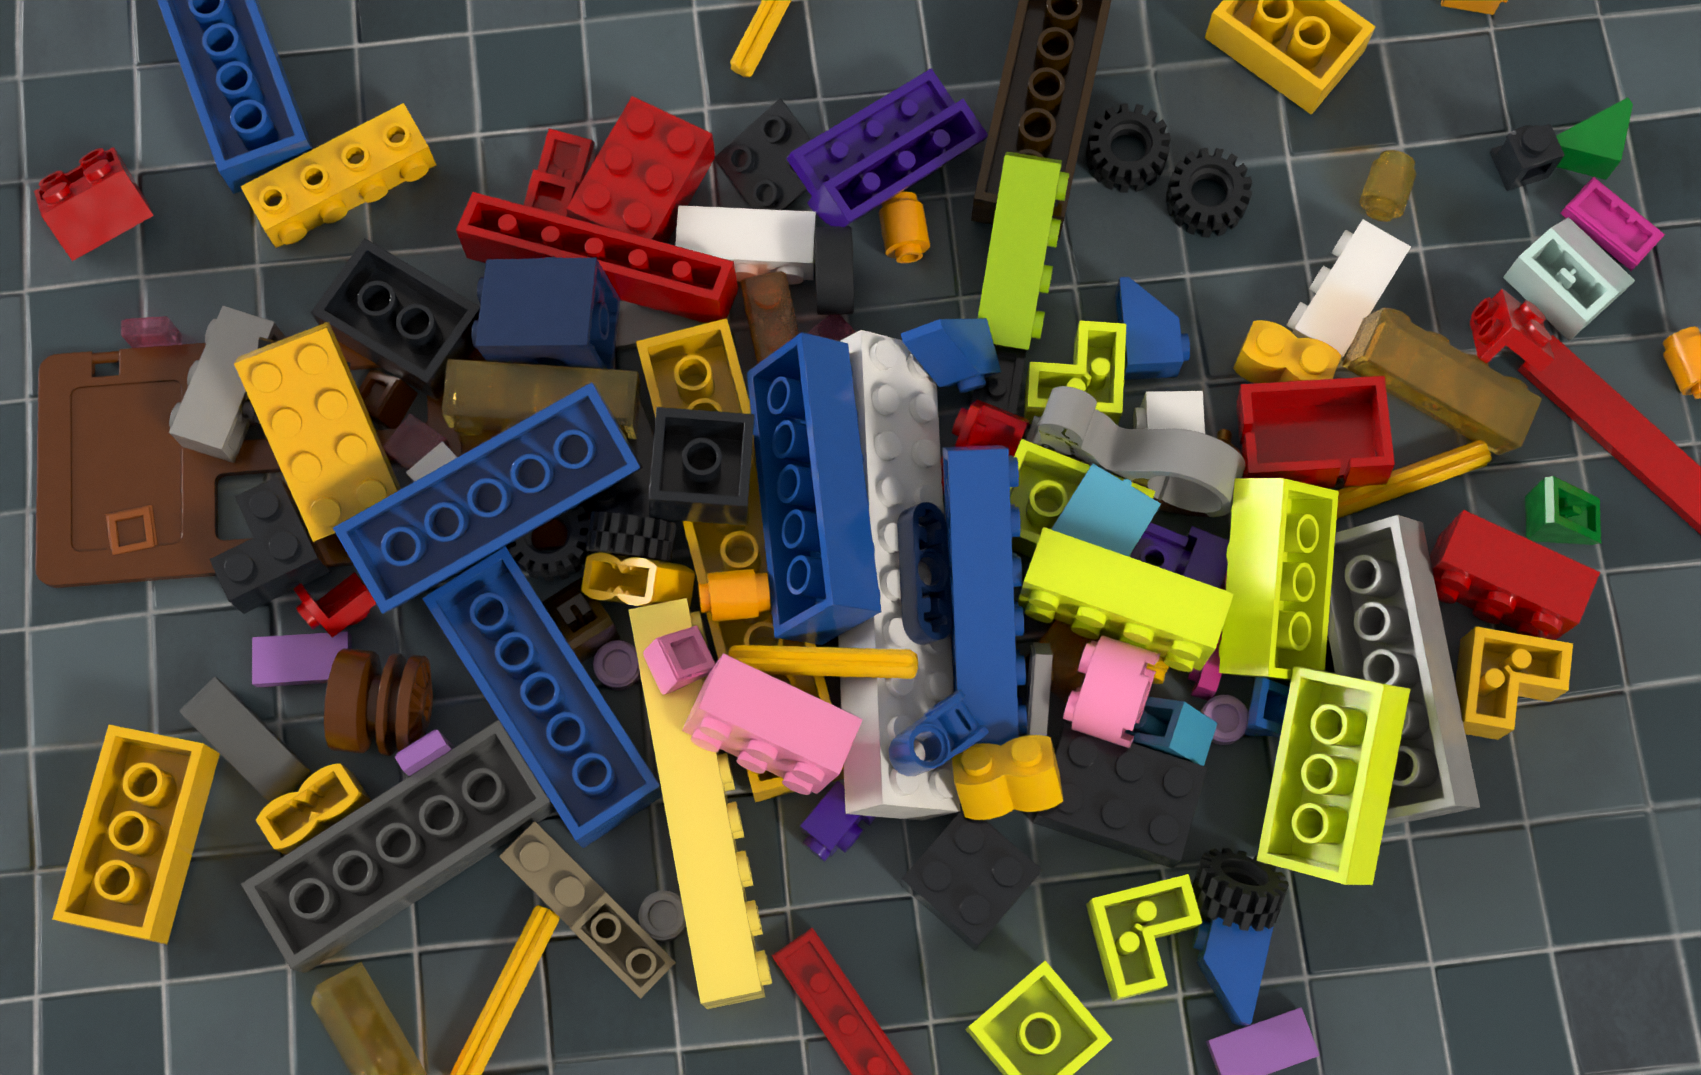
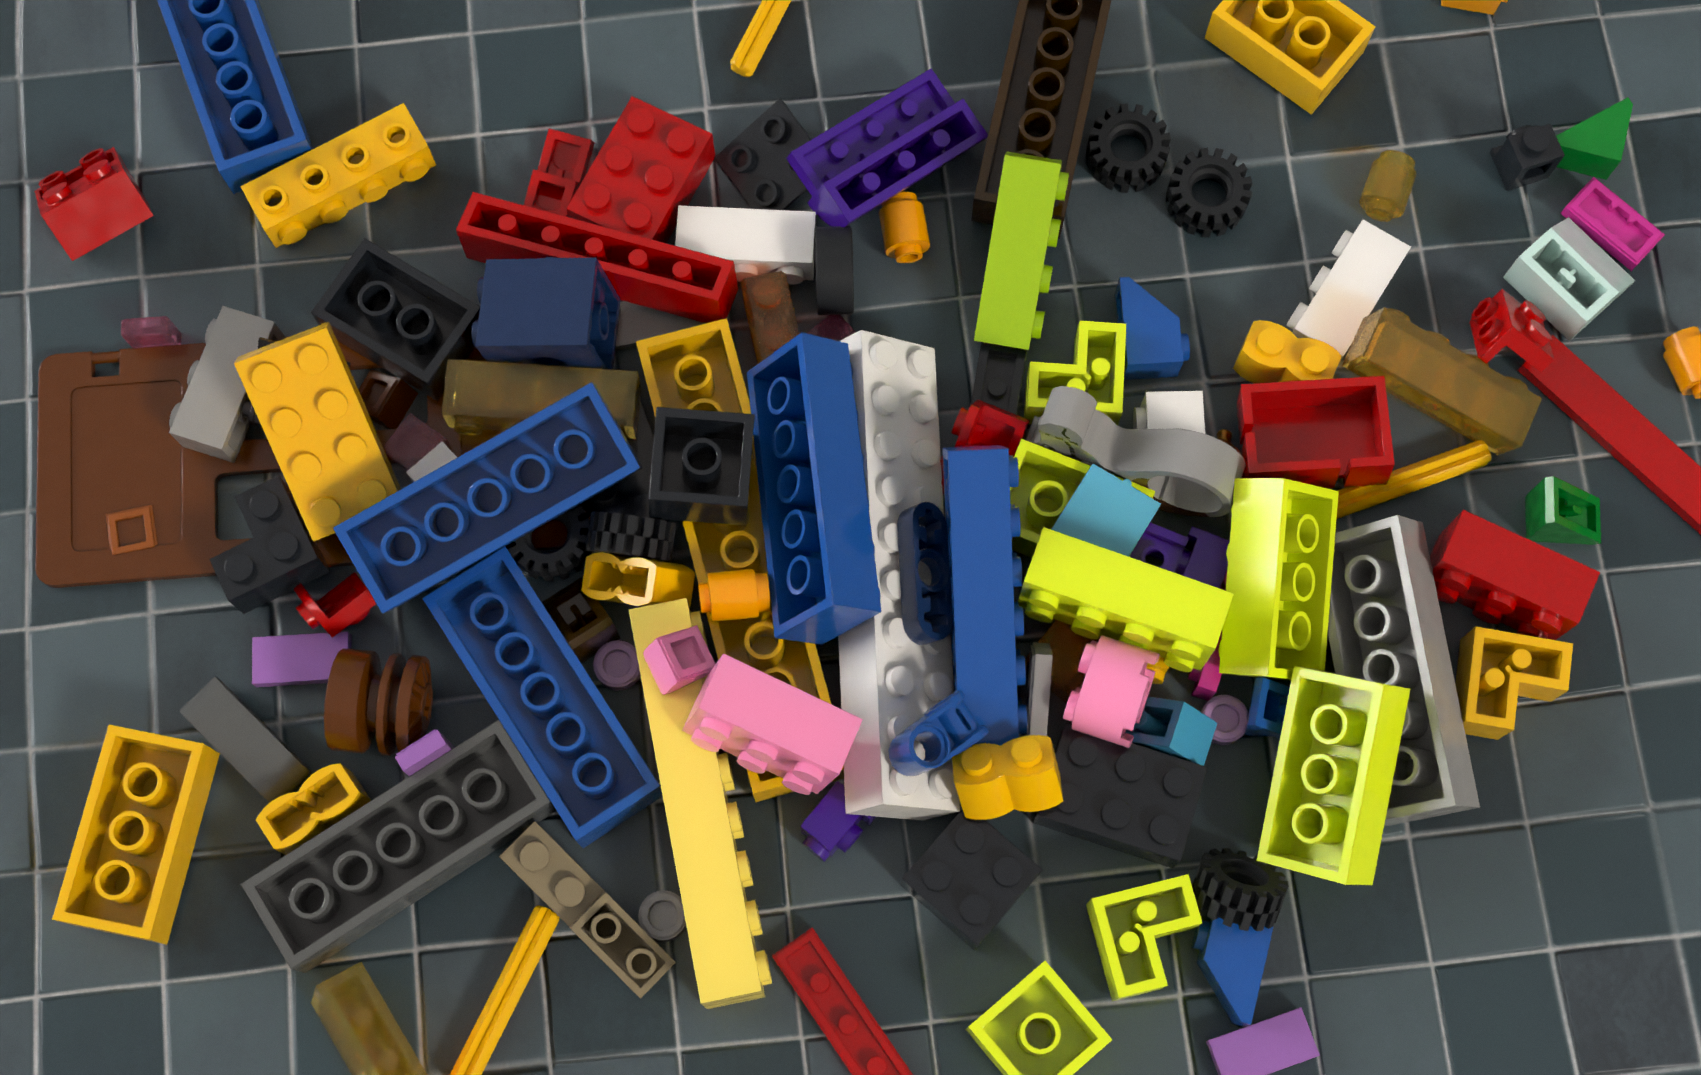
yellow axle [729,645,918,679] -> none
blue slope [901,318,1001,393] -> none

